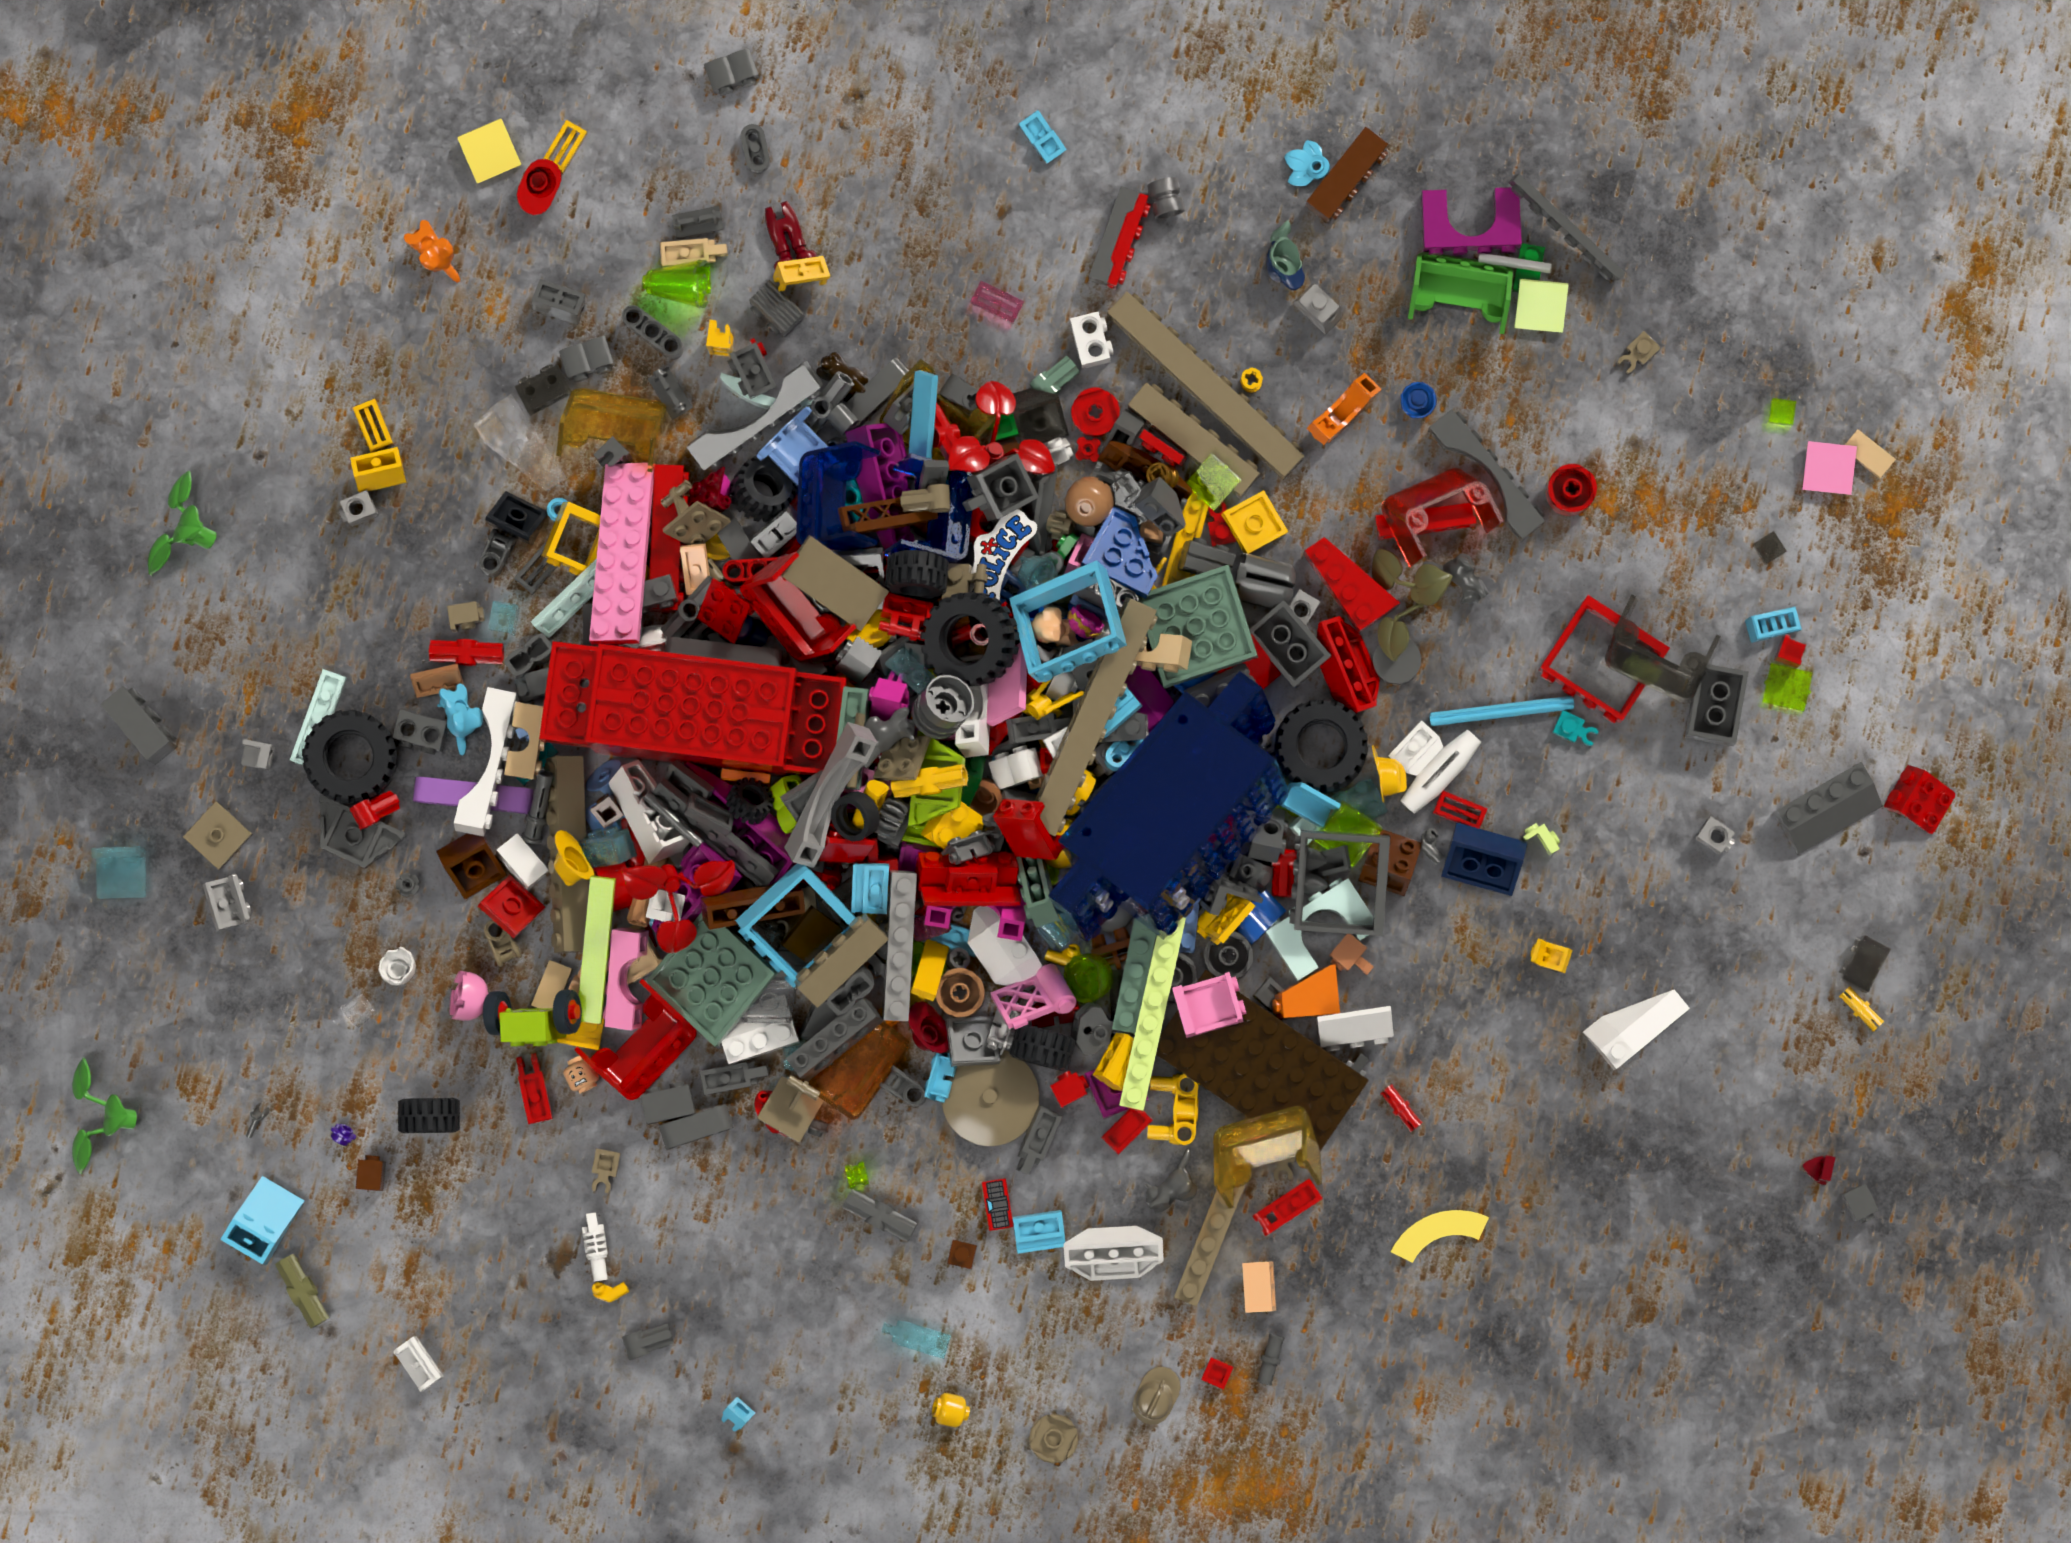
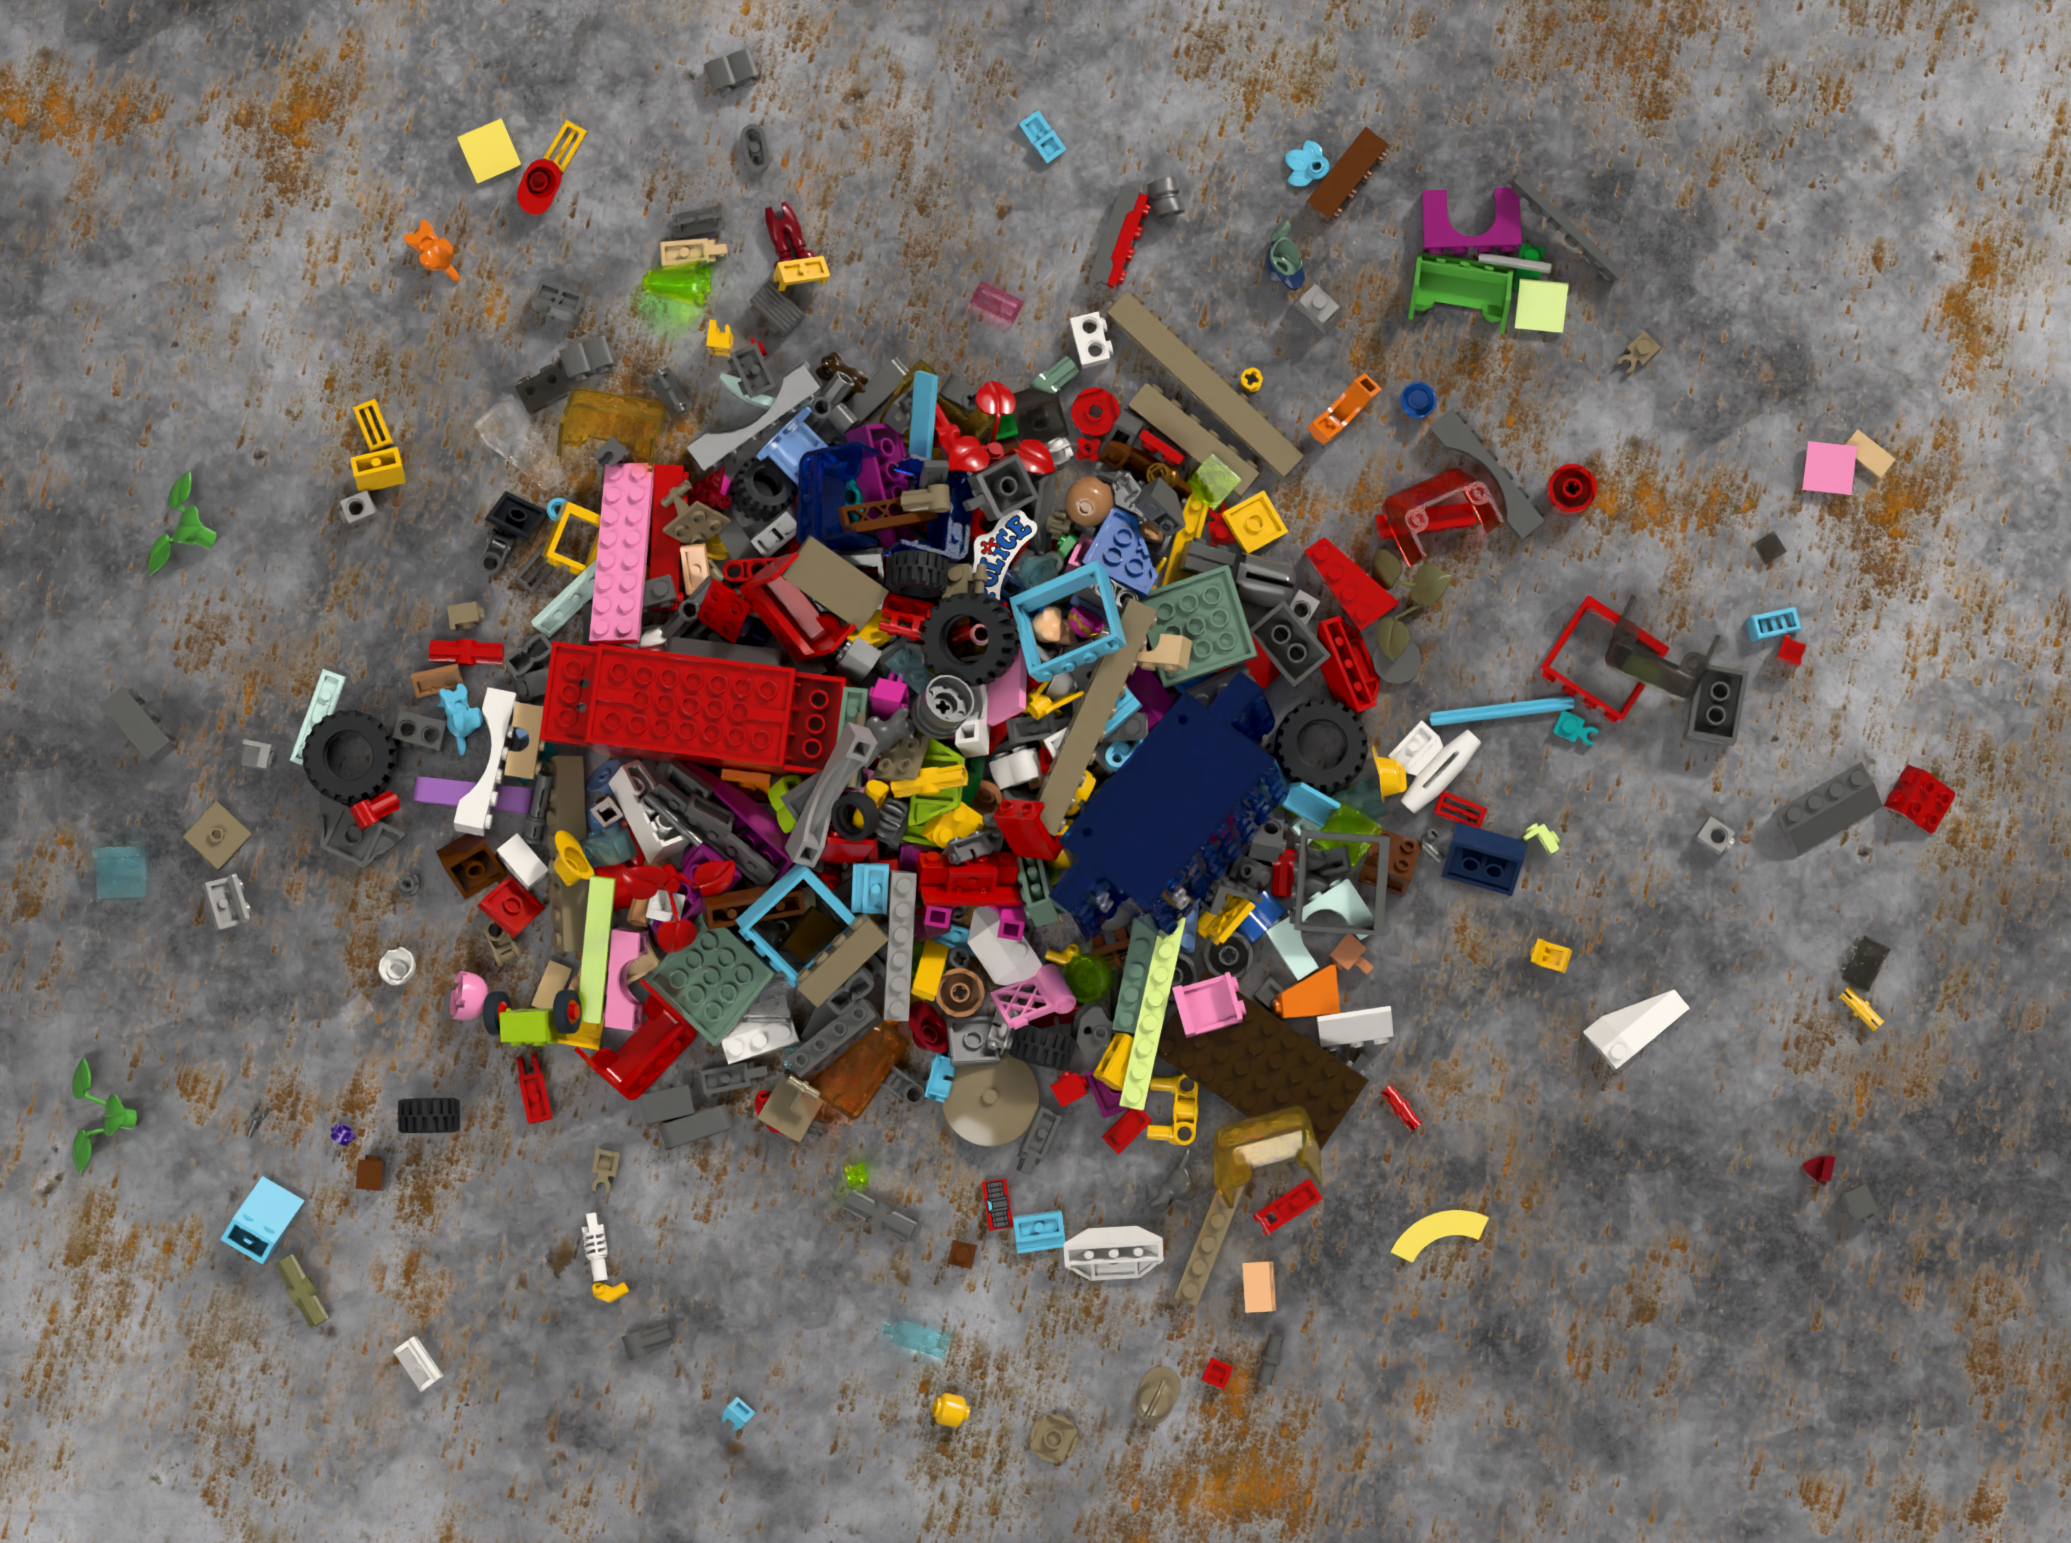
clear light blue panel [489,601,520,636] -> none
light nougat head [563,1056,599,1094] -> none
dark grey beam [622,305,684,360] -> none
black tyre [726,777,774,825] -> none
clear light blue brick [1037,920,1071,950] -> none
dark grey animal [1423,554,1489,604] -> none
clear neon green piece [1762,663,1813,712] -> none
clear neon green tile [1768,398,1796,426] -> none

